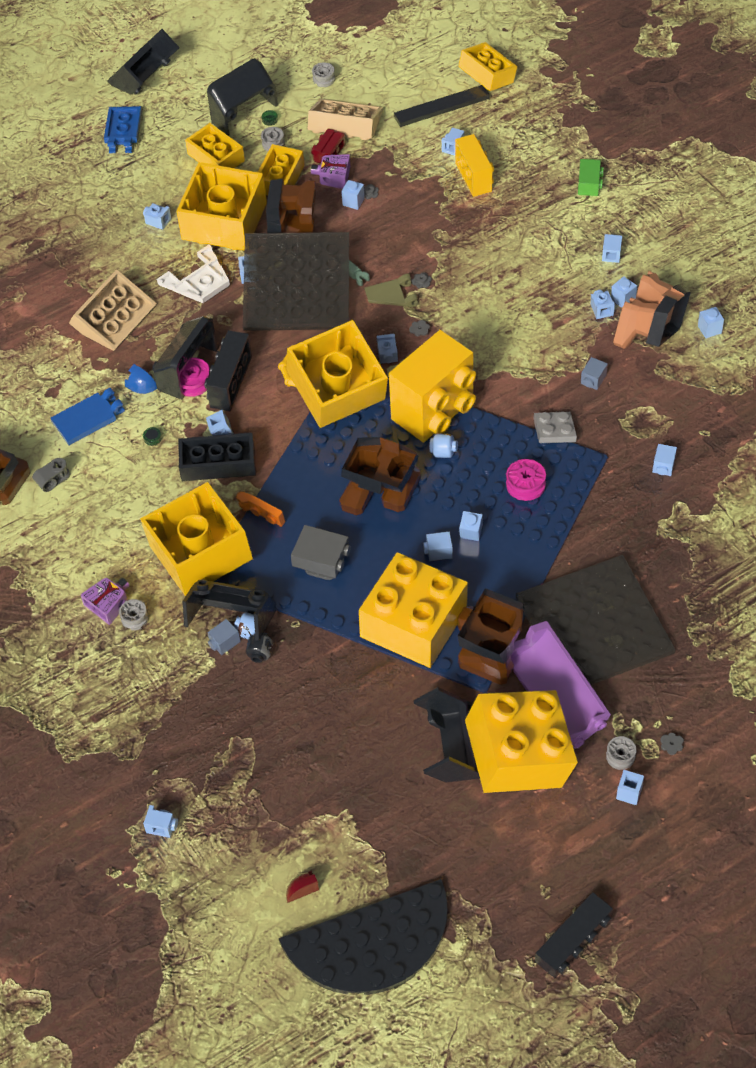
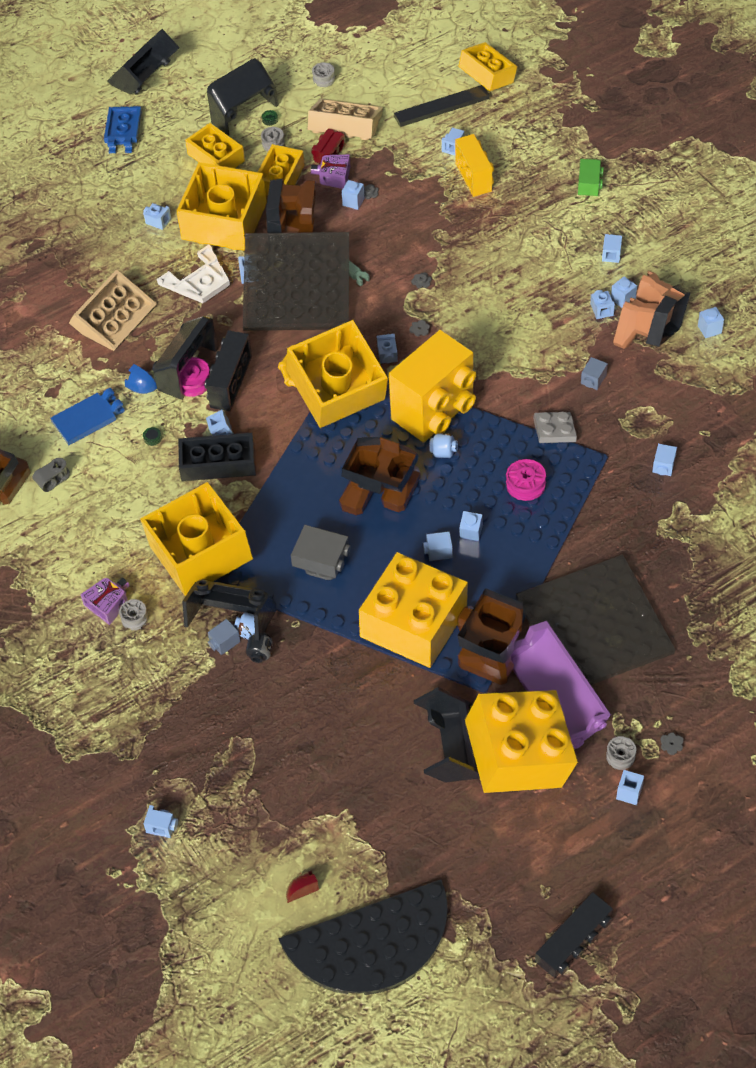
orange hinge [236,492,285,527] -> none
olive flag [364,274,418,307] -> none

